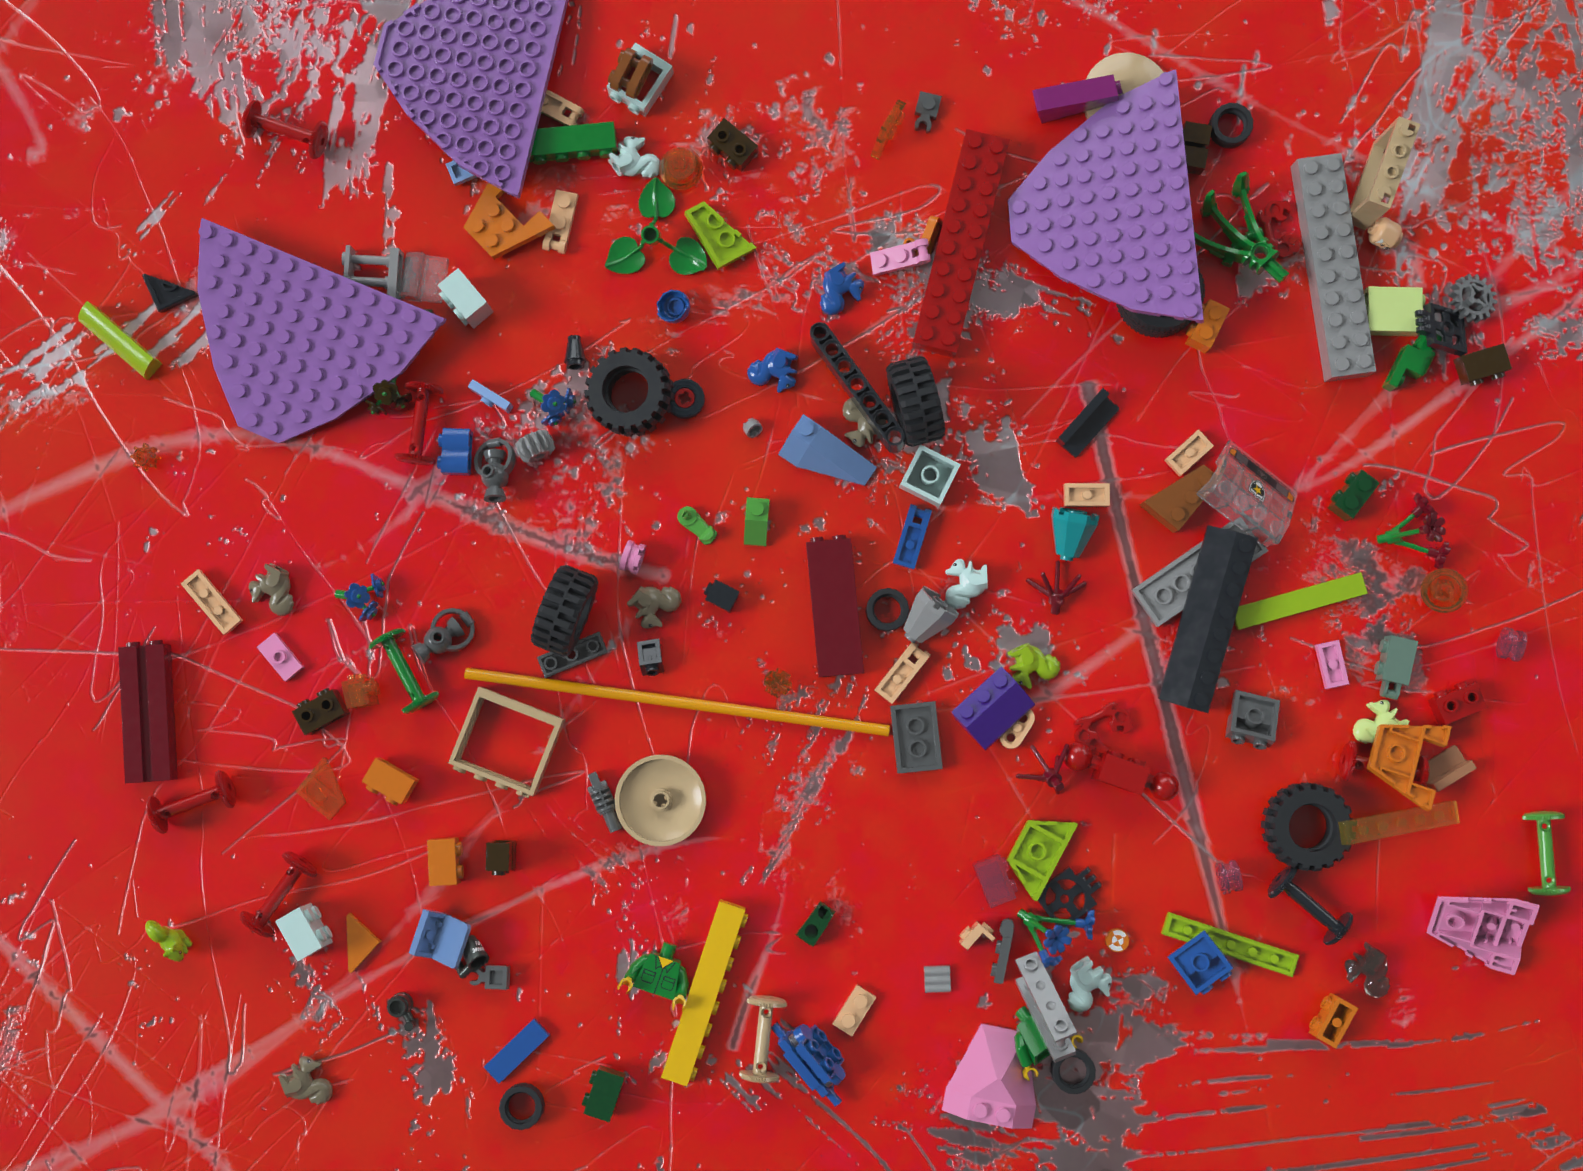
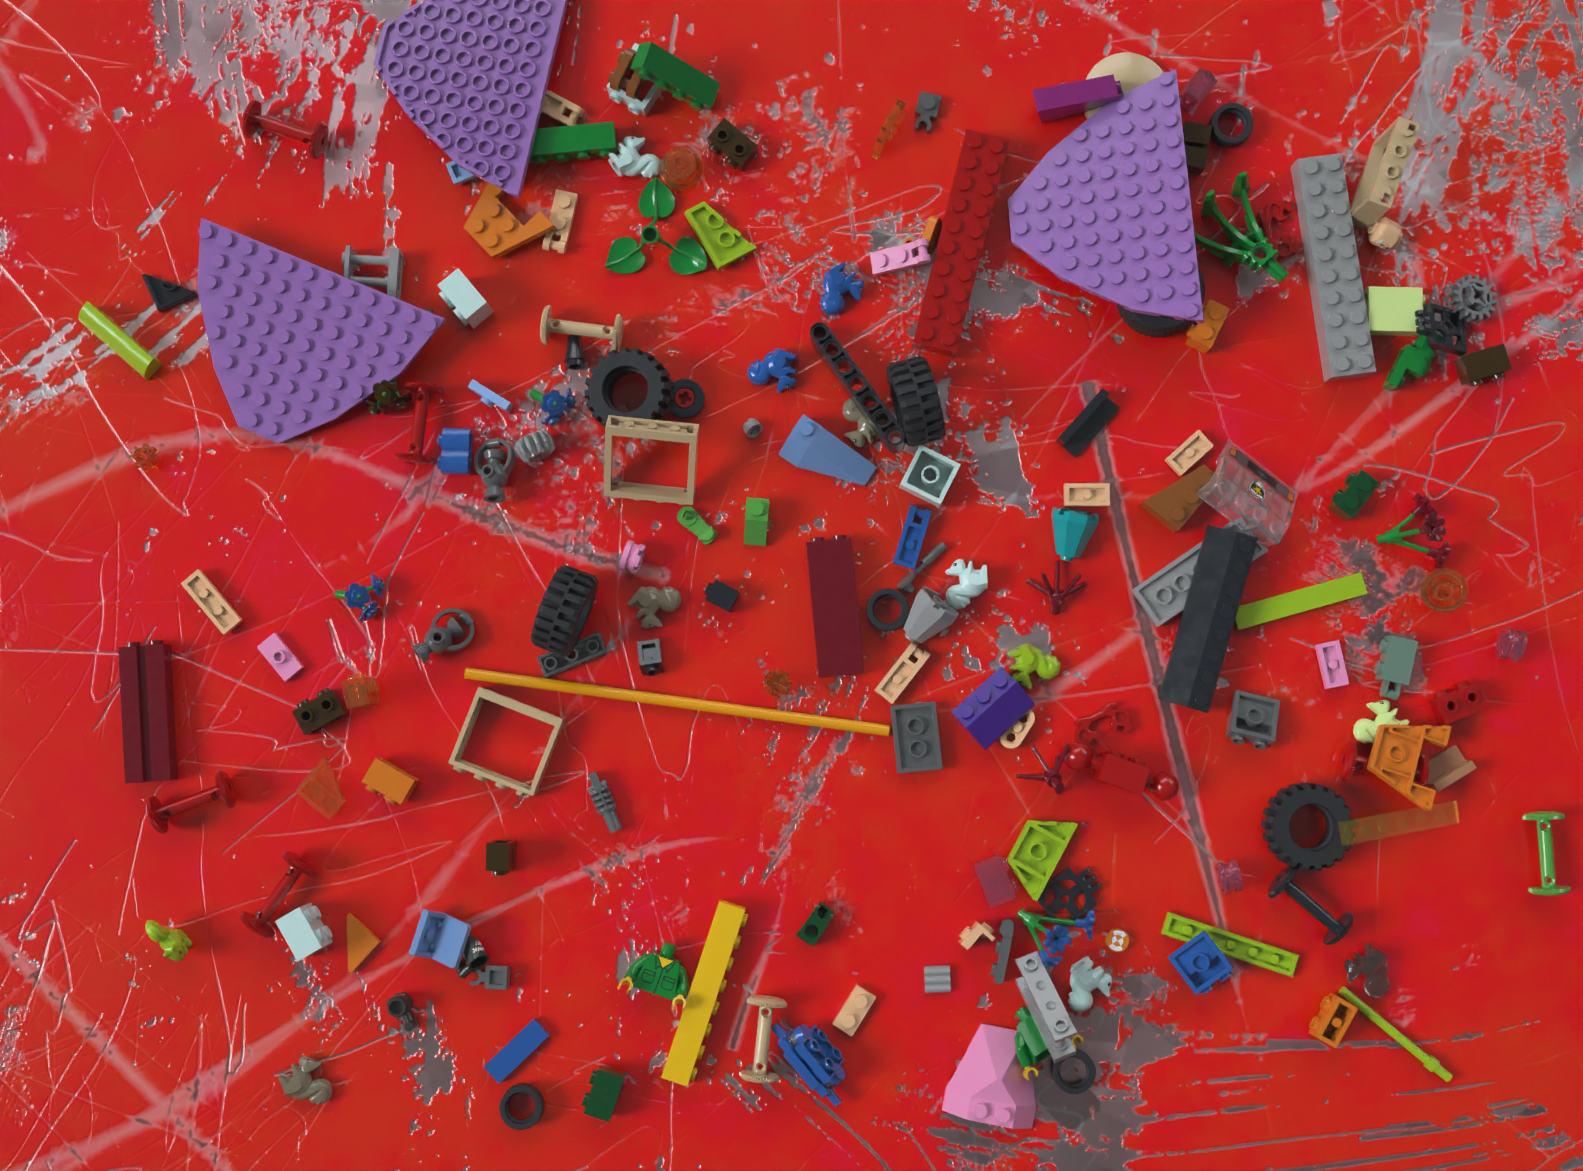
dark tan animal [249,563,294,616] -> none
green hose [369,628,439,714] -> none
clear brick [399,252,449,303] -> none
orange brick [427,837,464,886] -> none
tan dish [615,755,706,846] -> none
blue hair [656,290,690,324] -> none
bright pink wedge [1426,896,1539,975] -> none
none -> tan hose [540,305,624,352]
none -> tan window [604,415,699,505]
none -> green brick [631,42,720,111]
none -> dark grey piece [897,542,947,594]
none -> clear pink brick [1179,67,1218,116]
none -> lime bar [1338,986,1453,1082]

